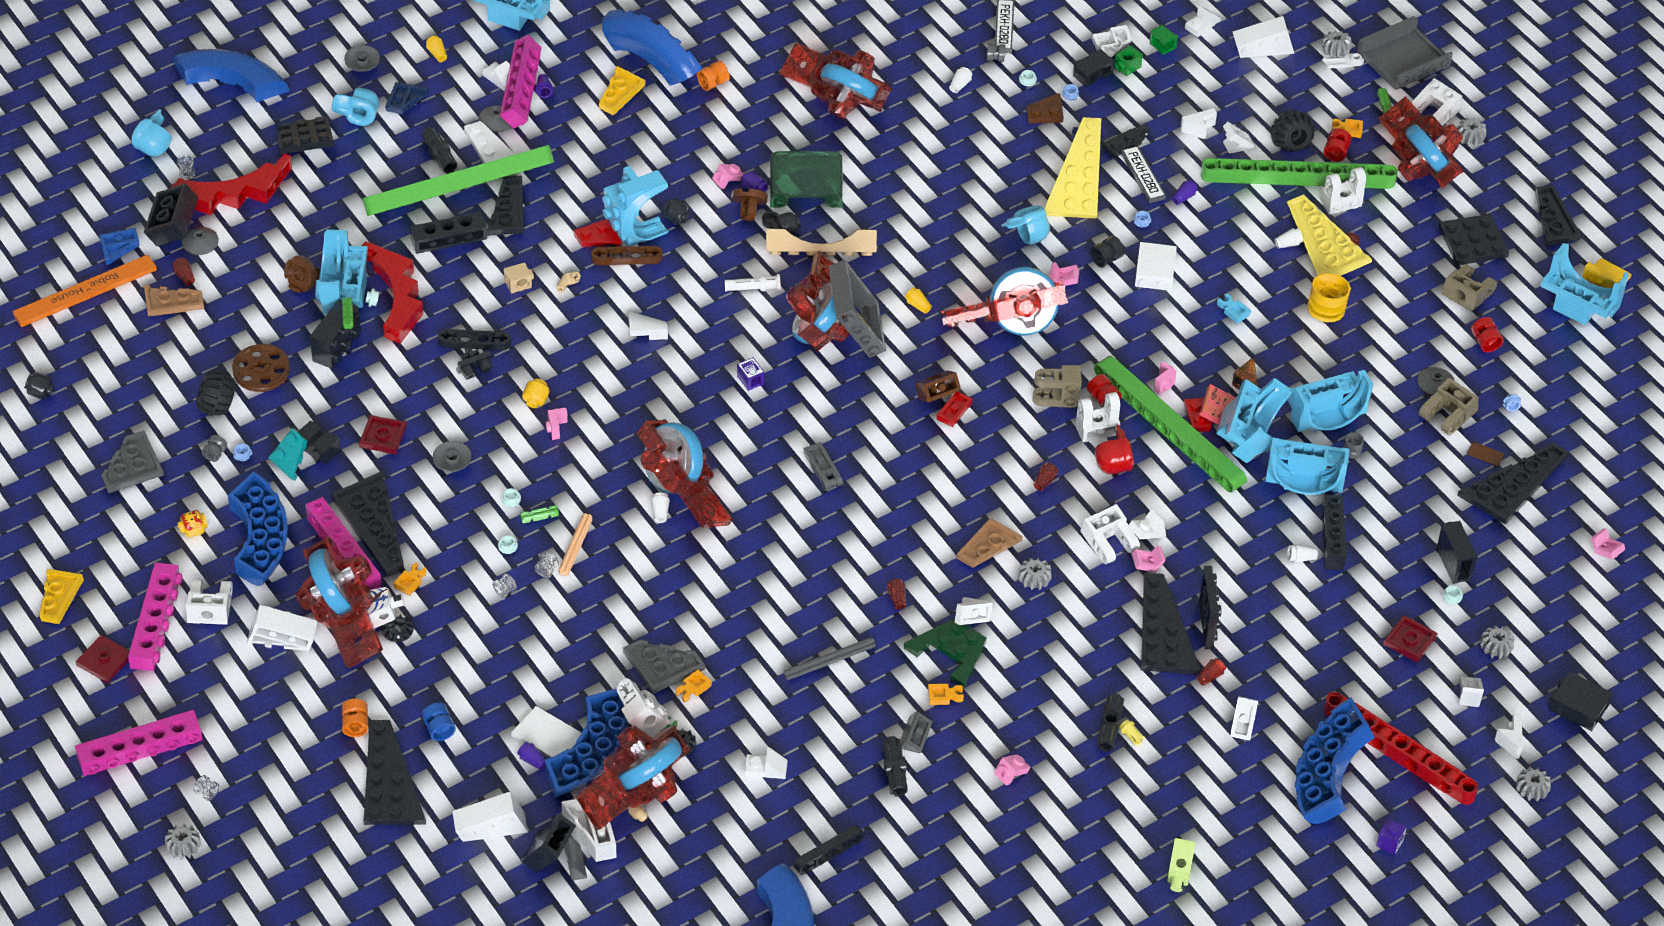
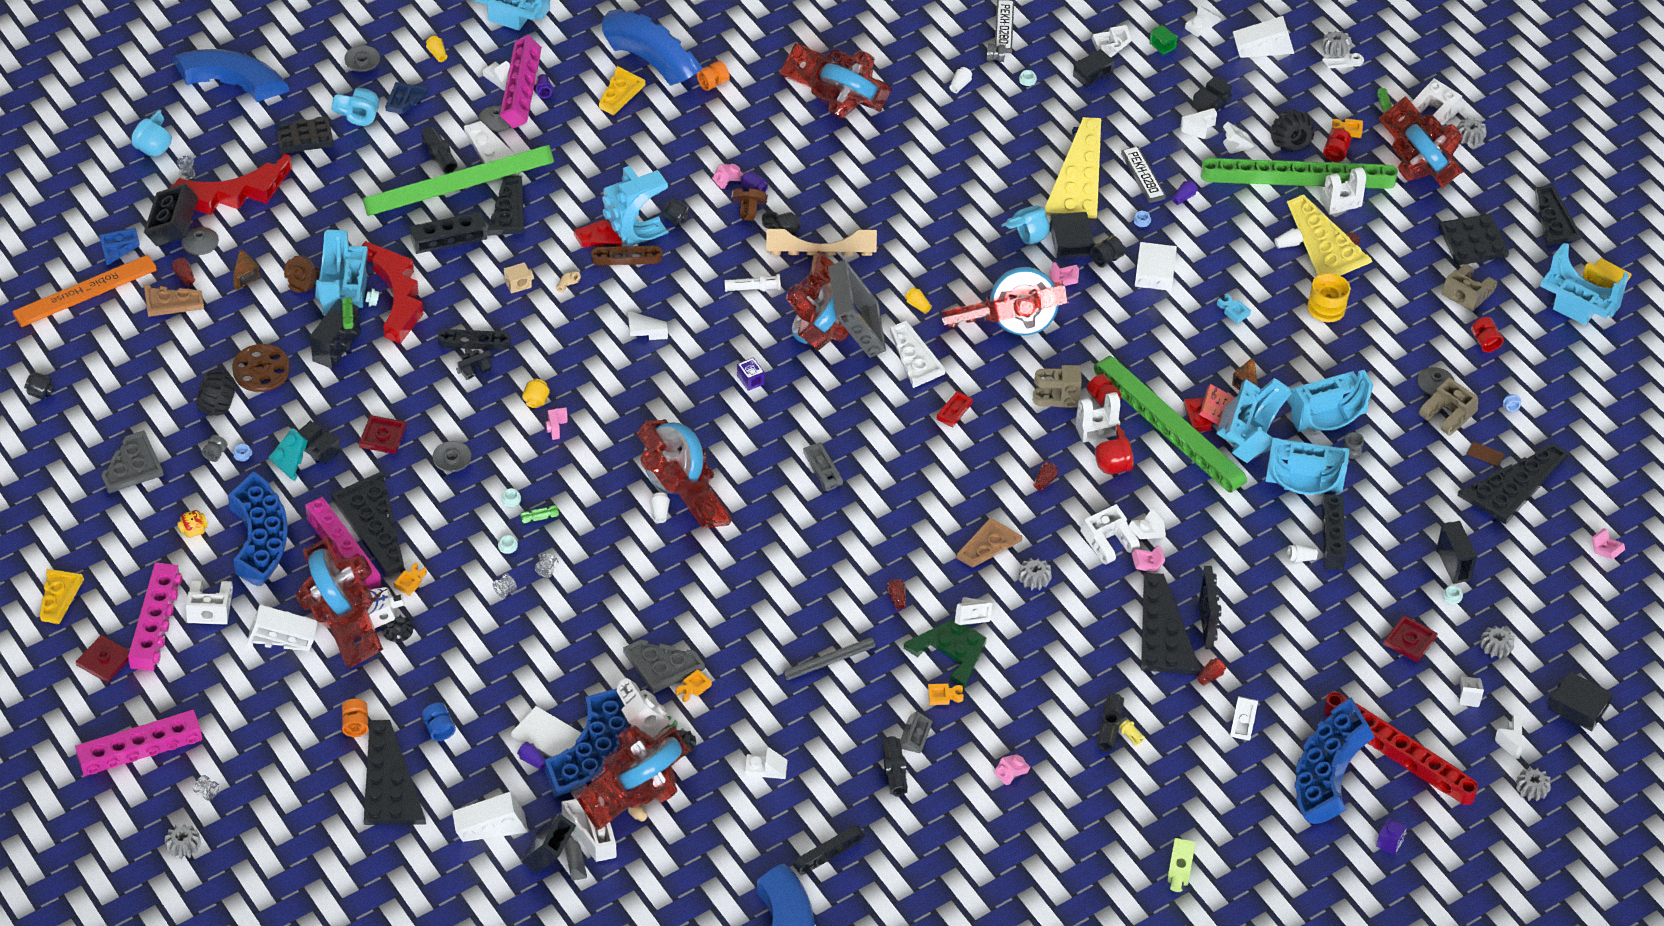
light nougat axle [559,513,592,576] -> none
clear green windscreen [770,151,843,208] -> none
reddish brown brick [914,370,961,402] -> none
reddish brown wing [1026,93,1064,124] -> none
light blue plate [1062,84,1079,100] -> none
black hinge [1103,124,1150,158] -> none
green brick [1114,45,1143,77] -> none
bright pink bracket [1154,361,1177,395] -> none
dark grey panel [1357,16,1453,90] -> none
none -> clear orange slope [233,250,260,290]
none -> white wing [890,321,945,388]
none -> black brick [1050,212,1094,259]
none -> black brick [1192,76,1232,112]

